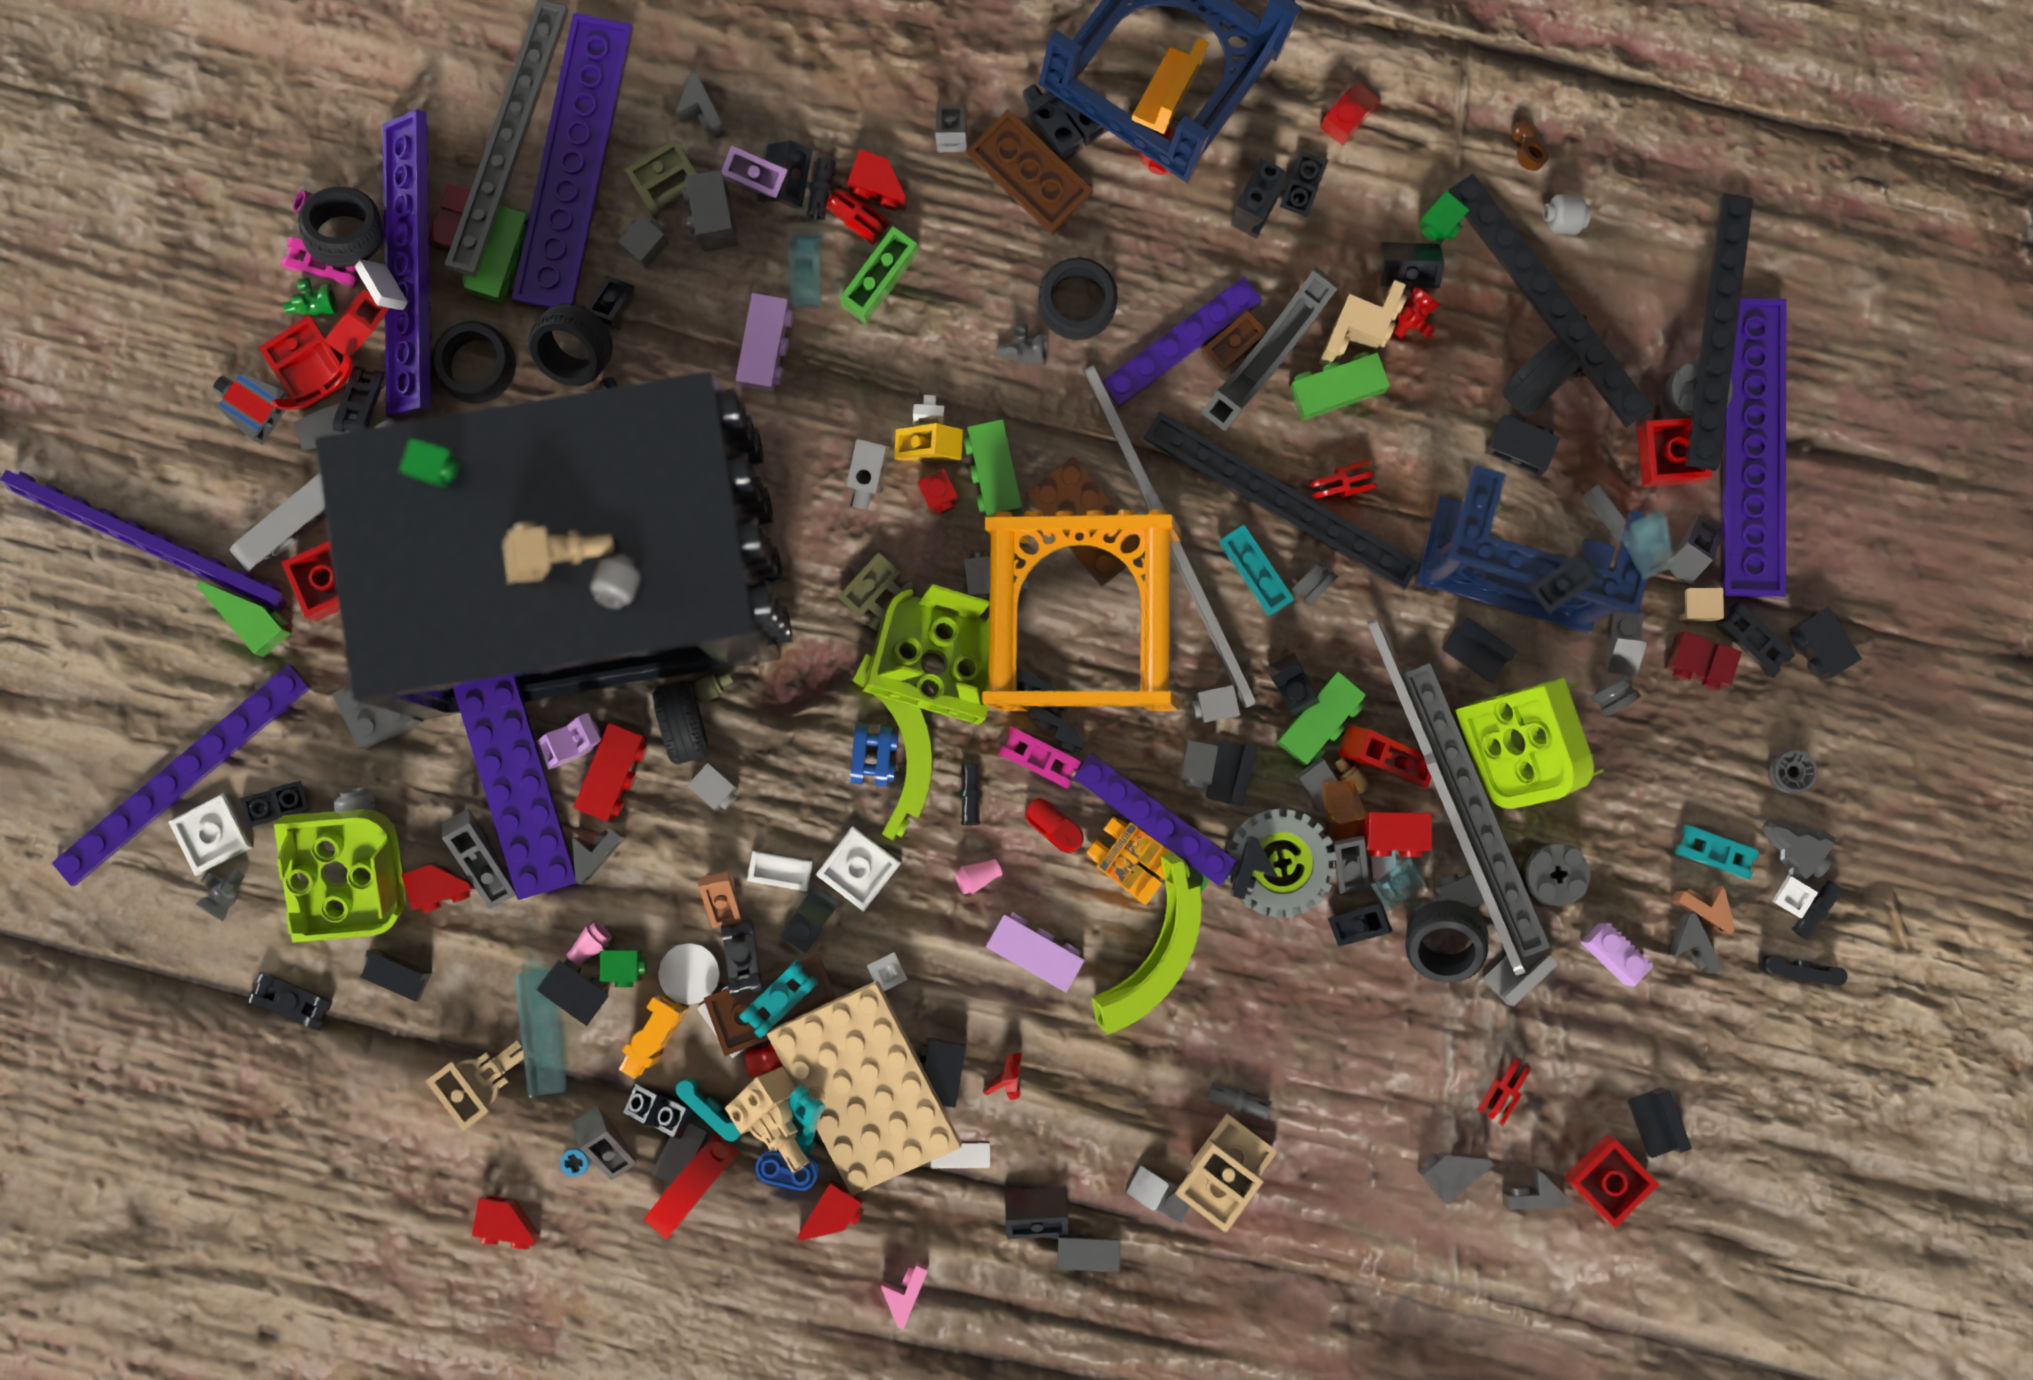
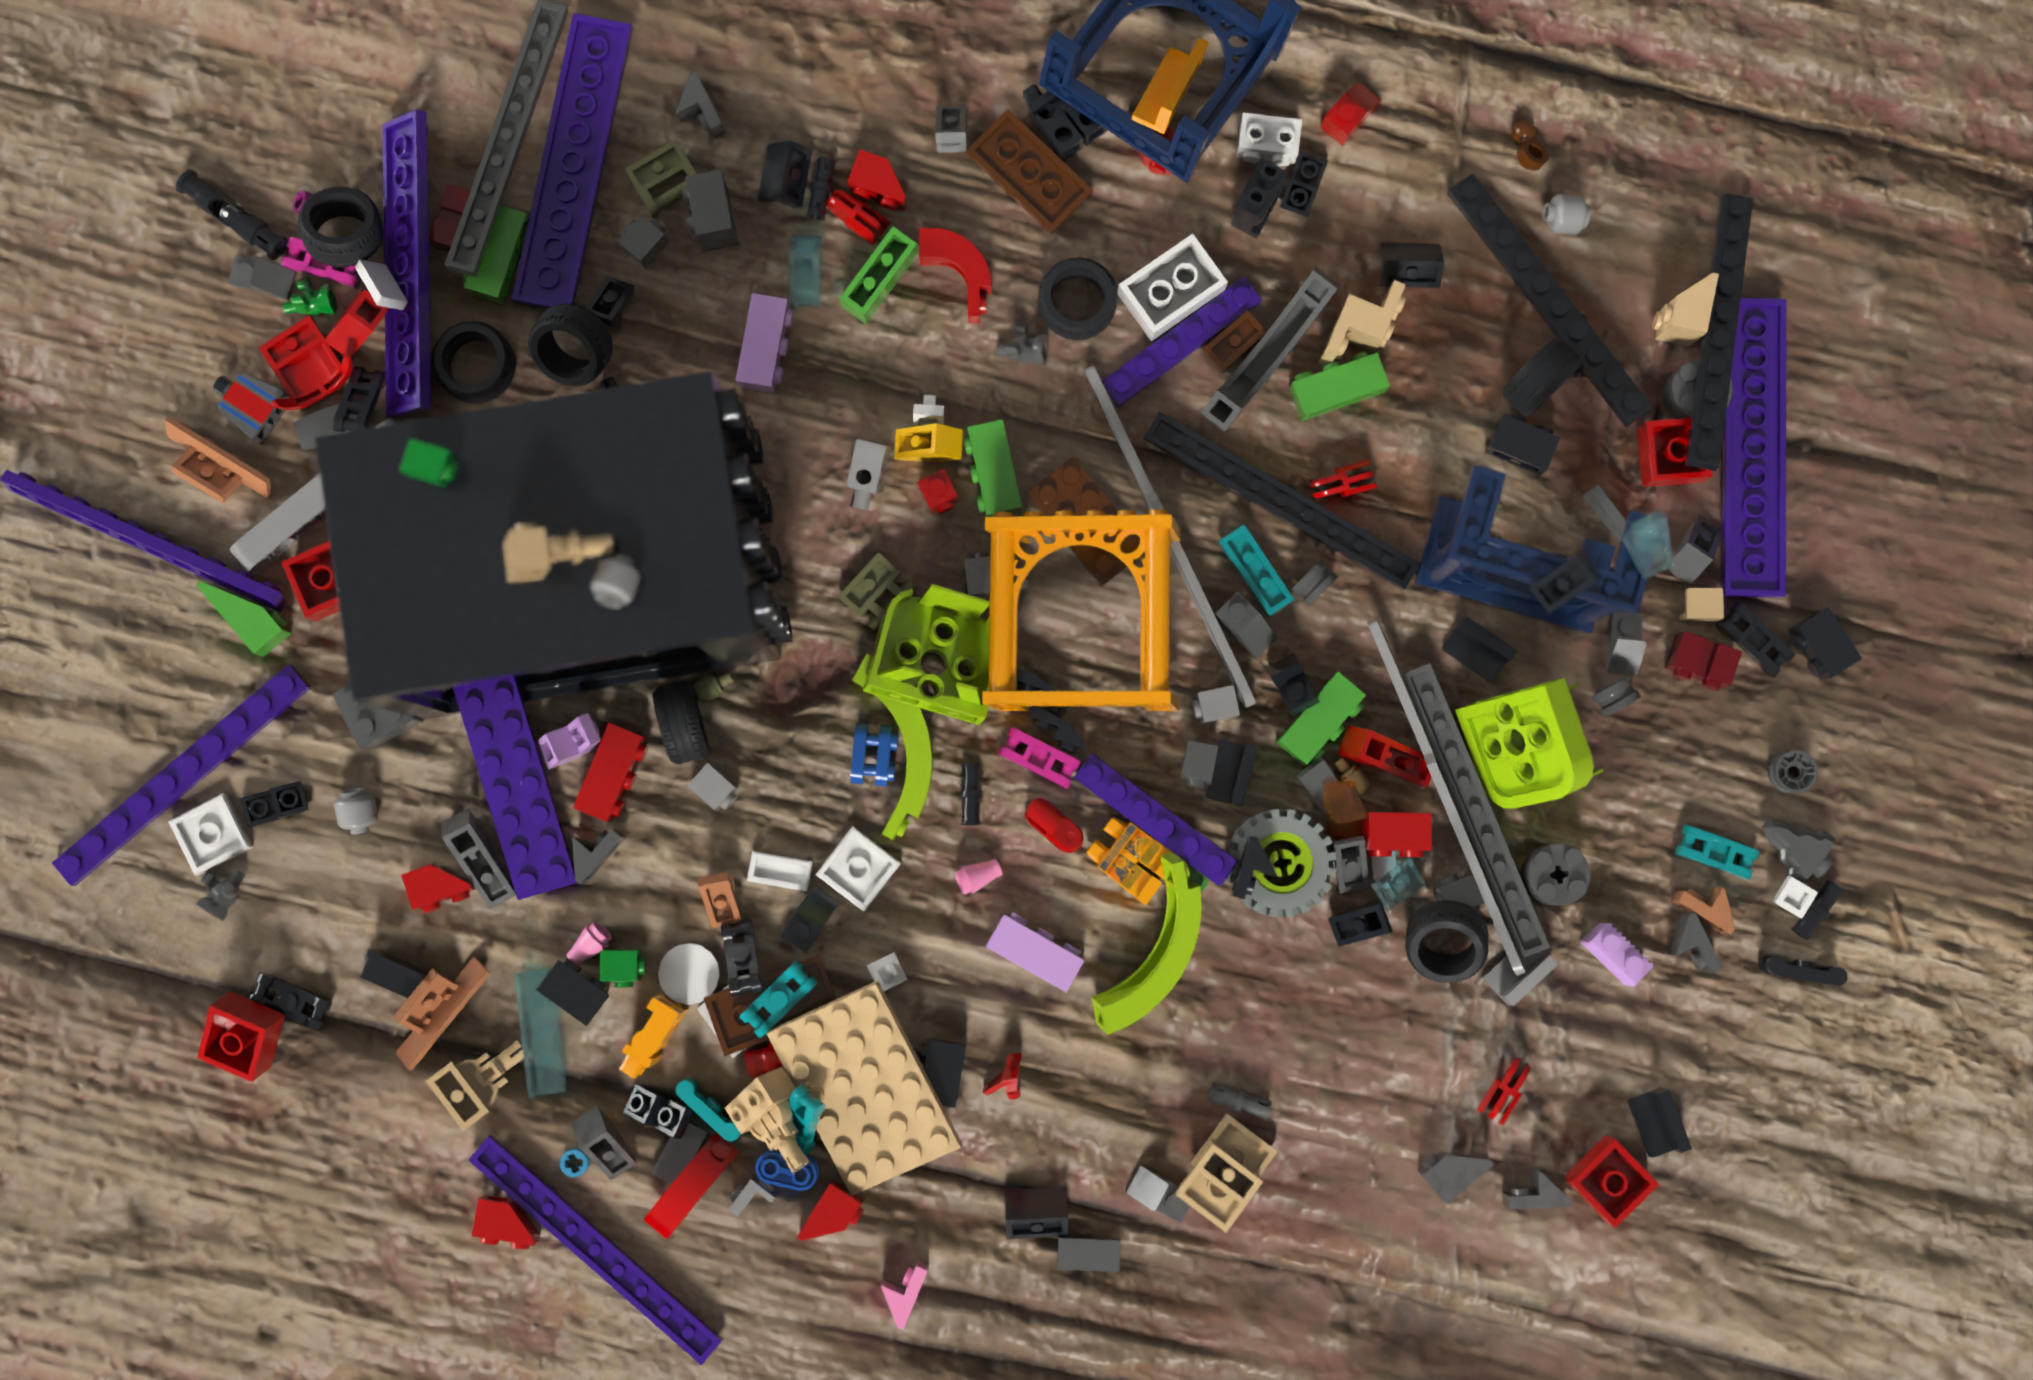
lime piece [274,809,406,943] -> none
lavender slope [721,145,788,198] -> none
white sticker [931,1143,990,1168] -> none
red piece [1393,287,1440,339] -> none
green brick [1418,191,1469,245] -> none
none -> nougat bracket [165,416,271,503]
none -> black piece [176,169,288,260]
none -> red brick [197,991,285,1082]
none -> dark grey slope [228,255,297,301]
none -> nougat bracket [393,956,491,1071]
none -> dark purple plate [469,1135,723,1365]
none -> light grey bracket [728,1175,778,1217]
none -> red arch [919,228,992,324]
none -> white brick [1117,234,1228,342]
none -> dark grey slope [1215,591,1278,659]
none -> white brick [1236,112,1302,166]
none -> tan slope [1652,273,1719,347]

